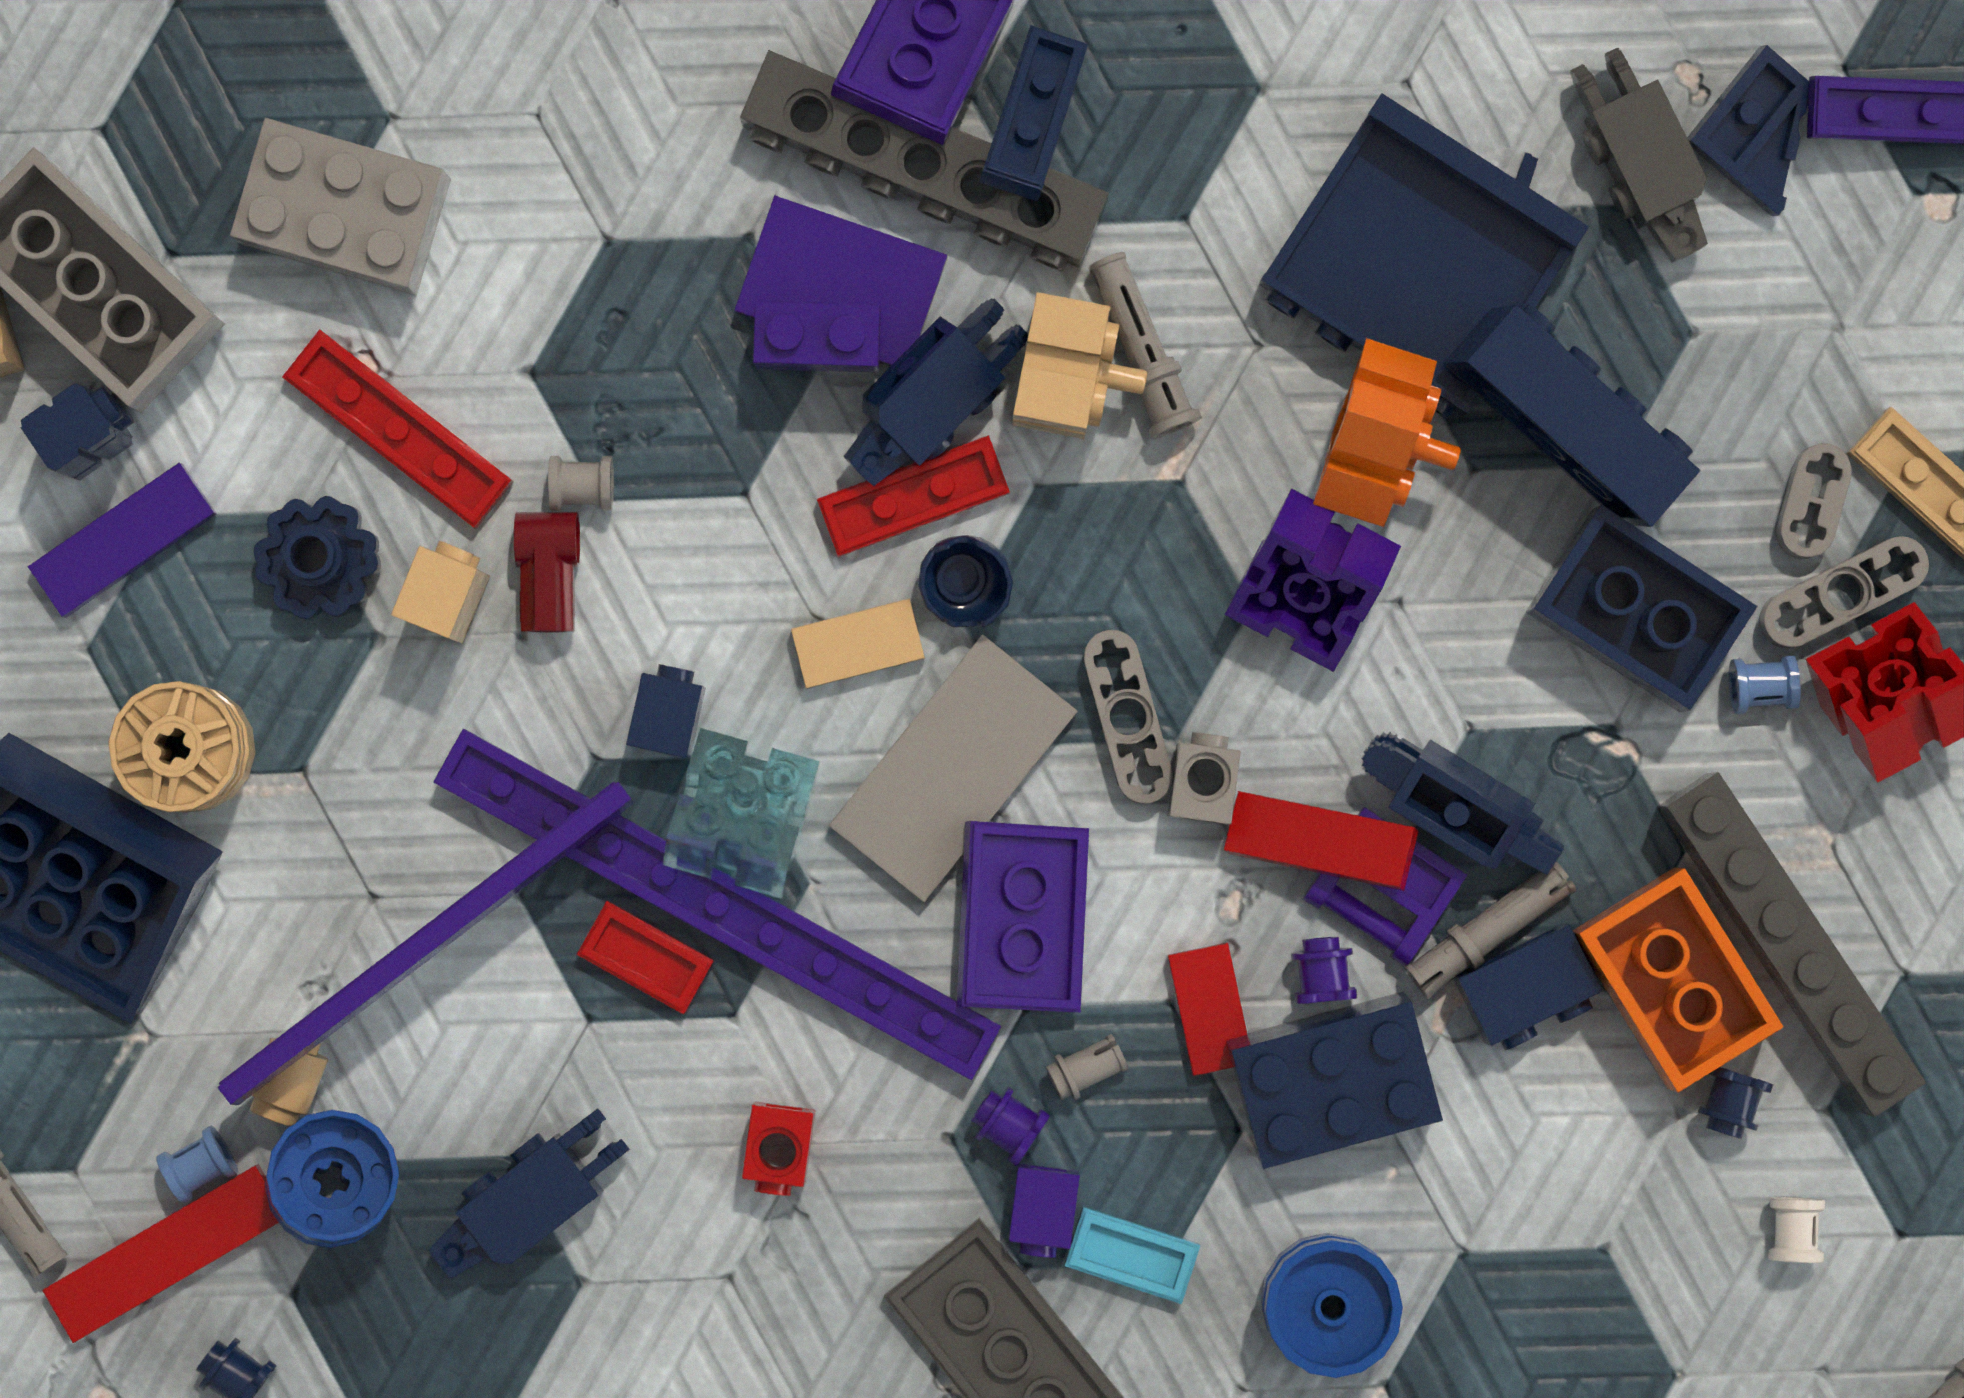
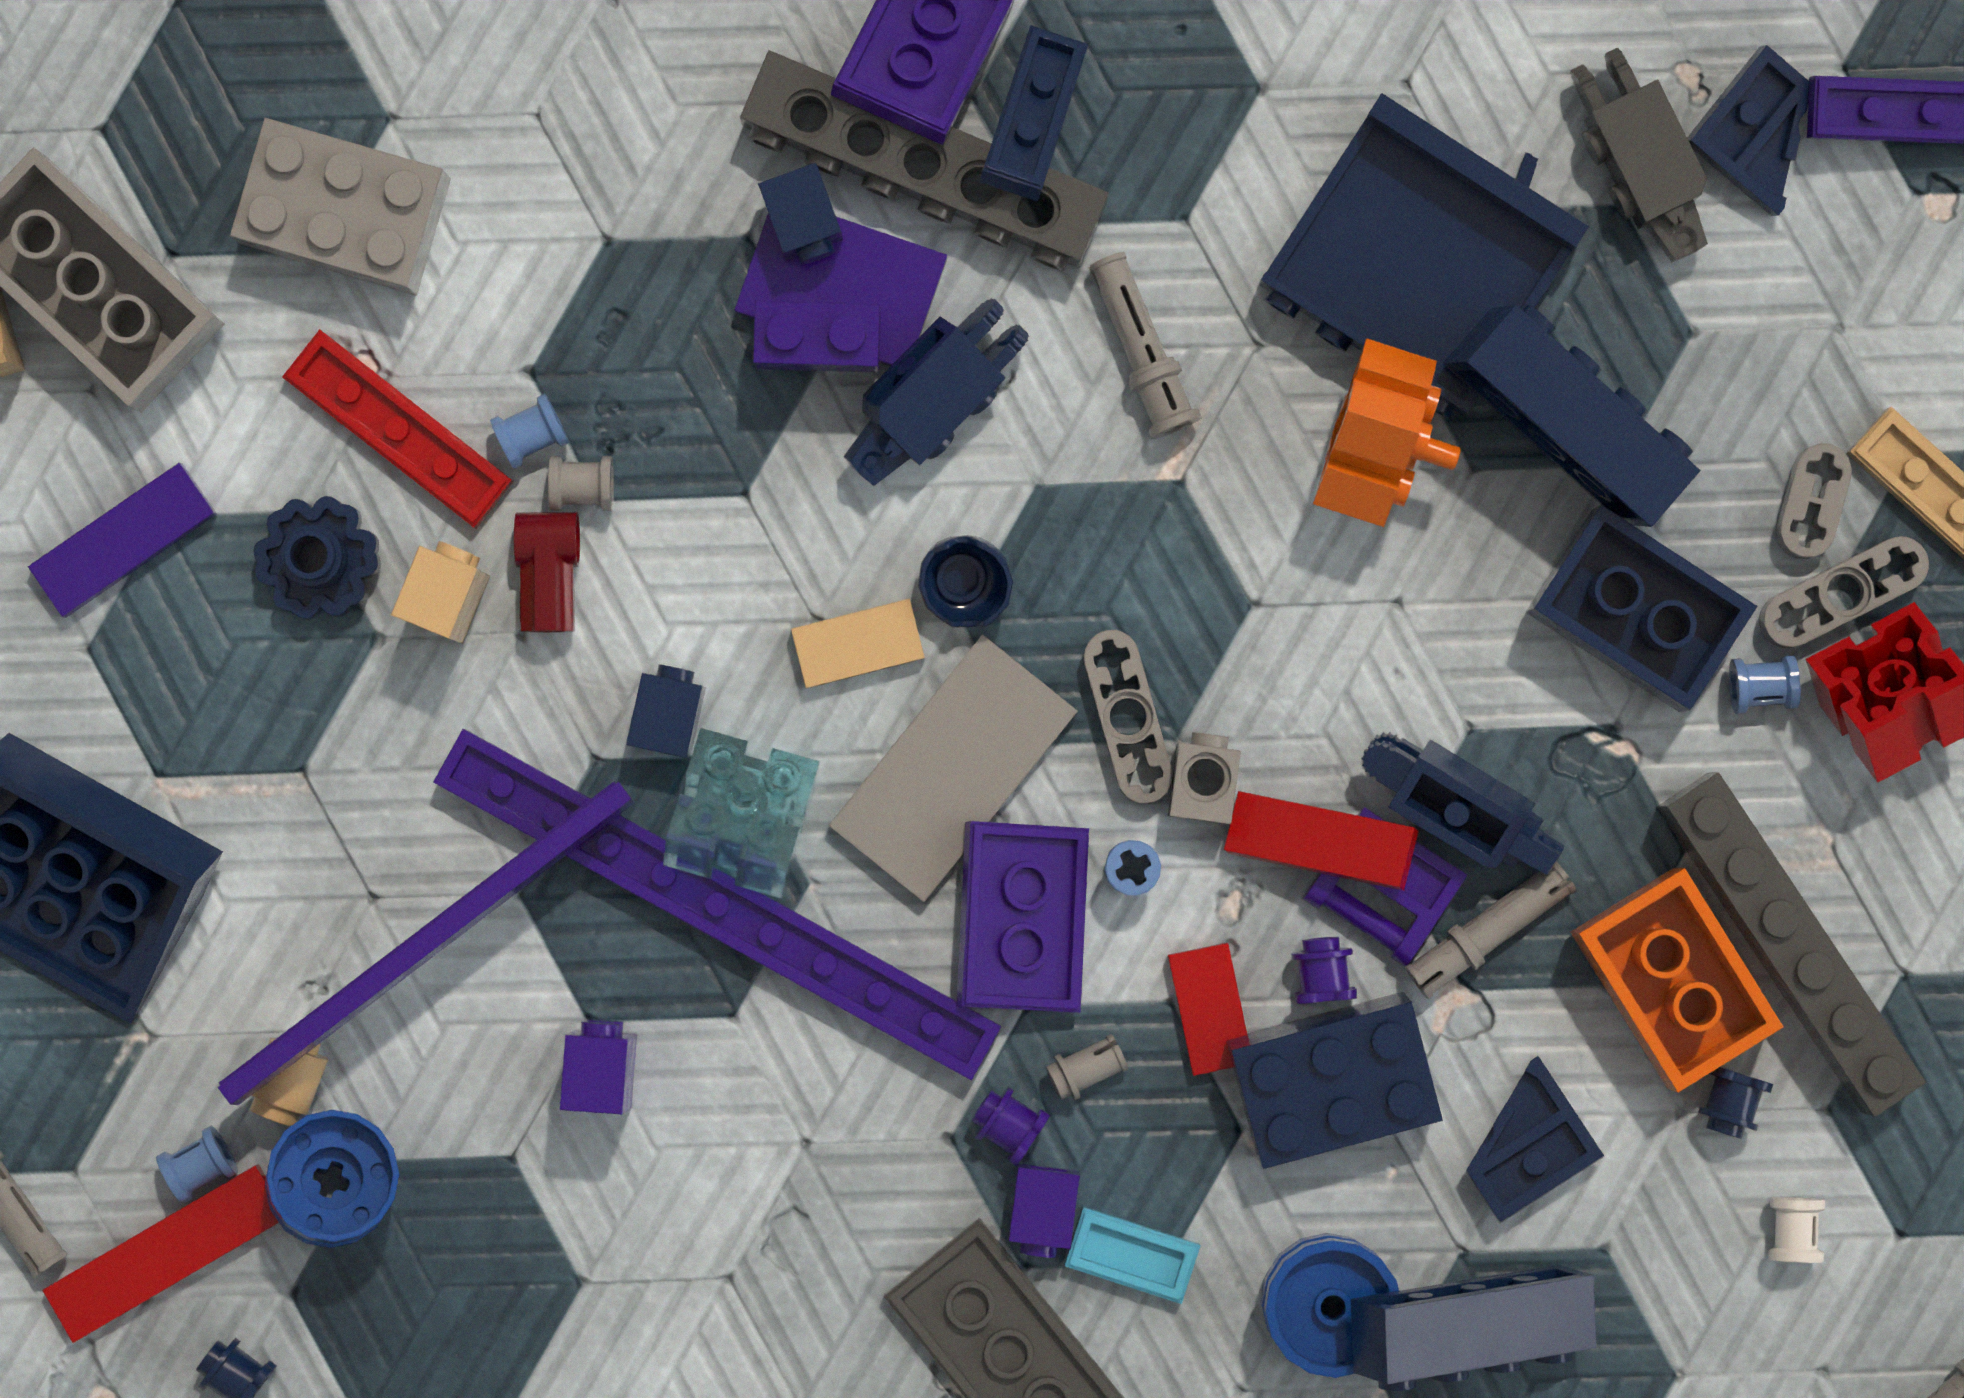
dark blue brick [20,383,135,481] -> none
tan wheel [108,681,256,813] -> none
dark blue hinge [429,1108,630,1279] -> none
red tile [576,901,715,1014] -> none
red brick [742,1101,816,1196] -> none
red tile [817,435,1010,558] -> none
tan brick [1012,292,1147,439] -> none
dark purple brick [1224,488,1401,672] -> none
dark blue brick [1454,924,1603,1050] -> none
none -> medium blue bush [490,394,569,469]
none -> dark purple brick [560,1019,637,1115]
none -> dark blue brick [758,162,843,265]
none -> medium blue bush [1104,840,1161,896]
none -> dark blue brick [1351,1265,1597,1391]
none -> dark blue wing [1466,1056,1604,1224]

